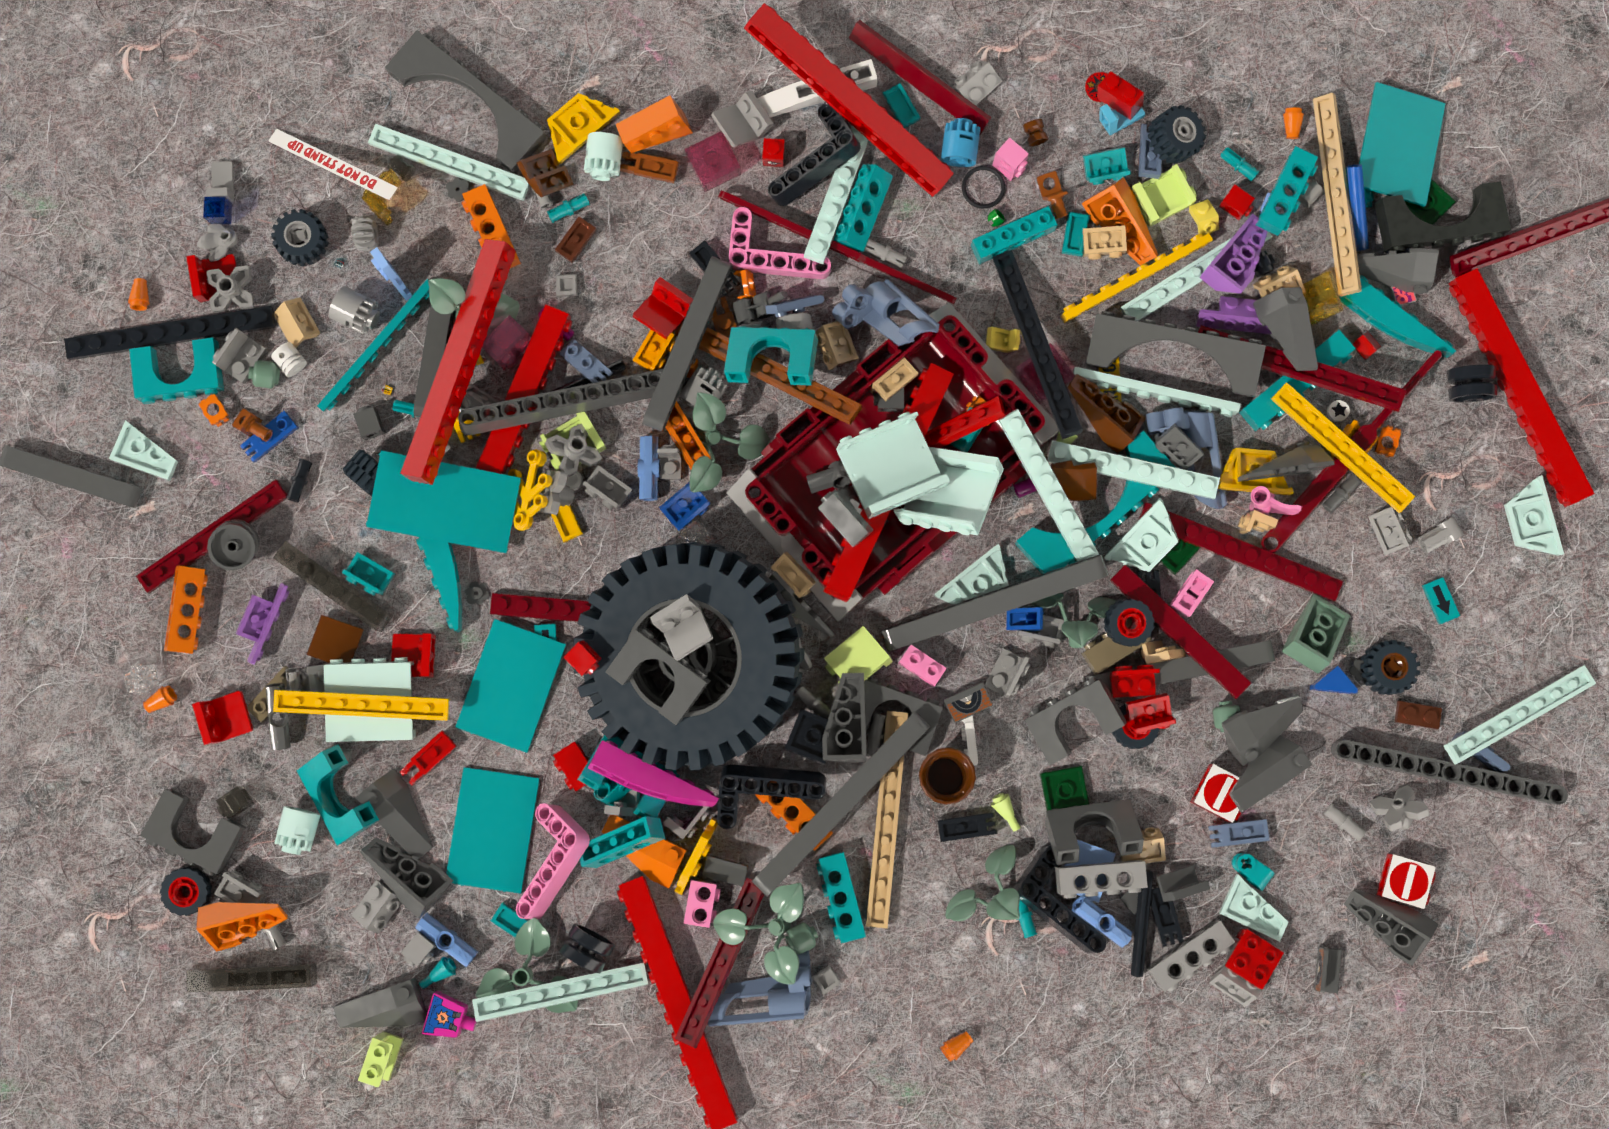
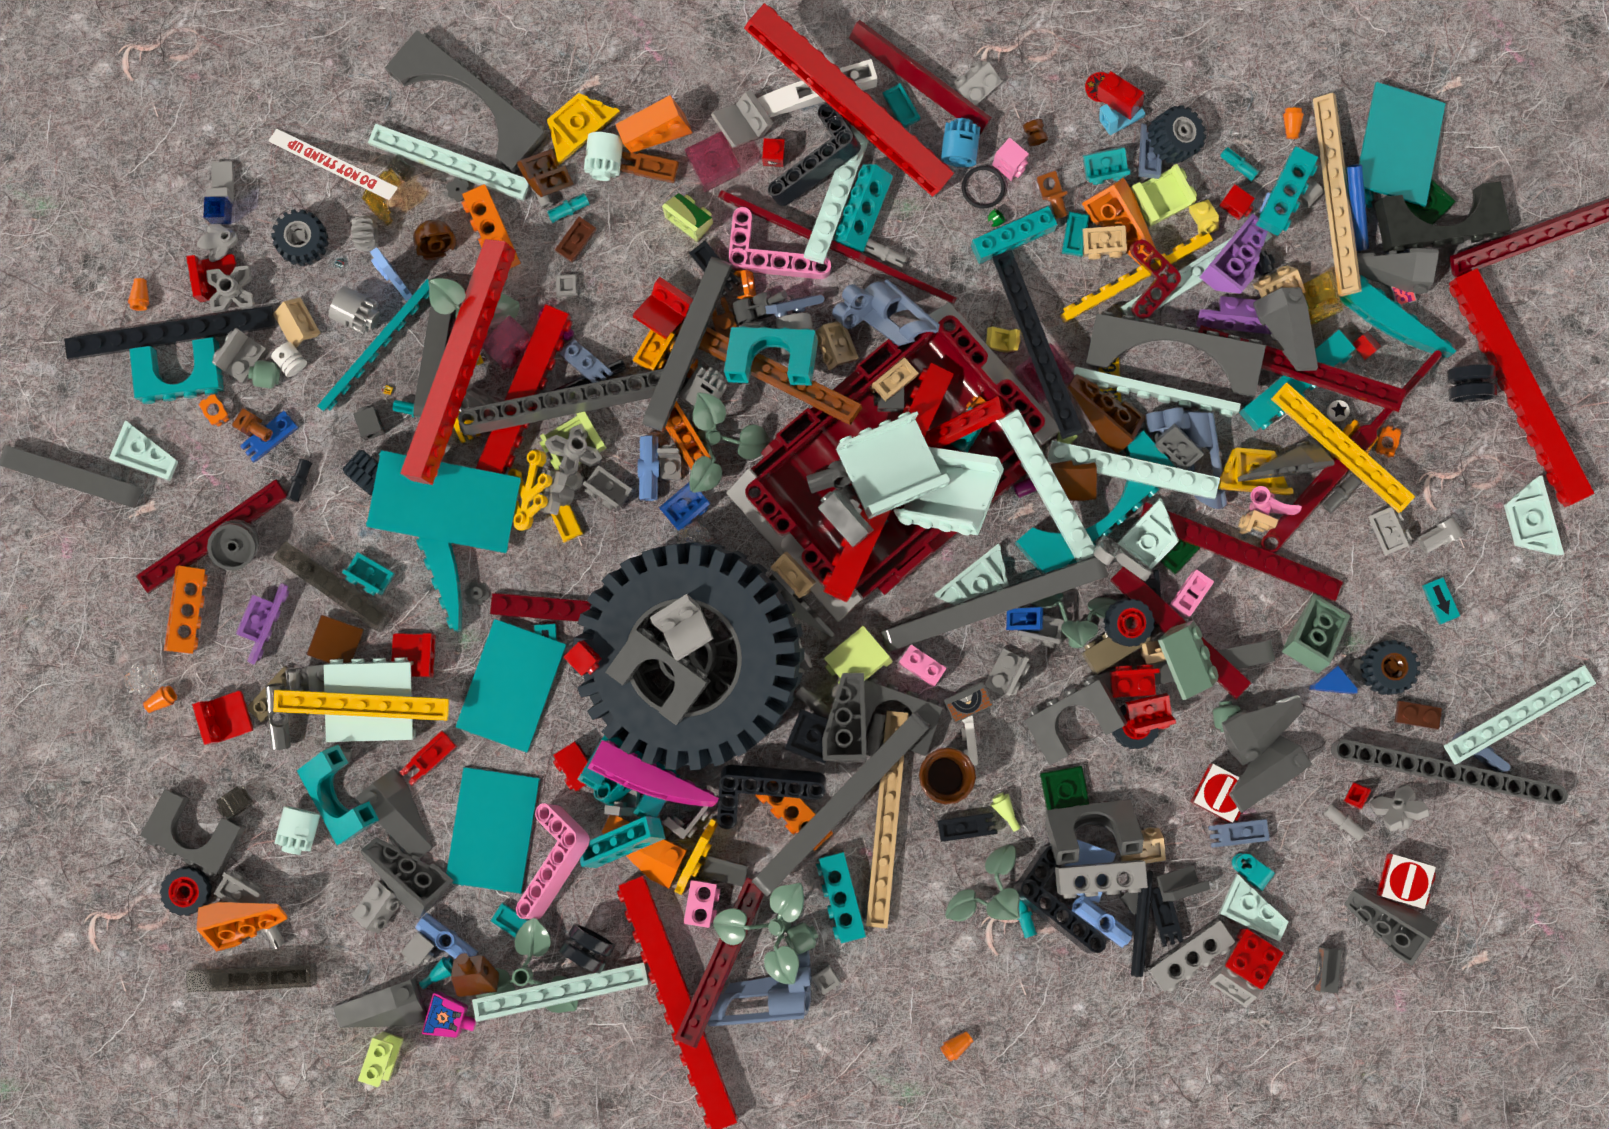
none -> reddish brown cylinder [413,219,456,260]
none -> reddish brown torso [451,953,499,997]
none -> yellowish green slope [662,193,713,242]
none -> light grey beam [1093,535,1153,581]
none -> dark red beam [1130,239,1181,319]
none -> sand green slope [1158,620,1218,700]
none -> red slope [1344,782,1371,810]

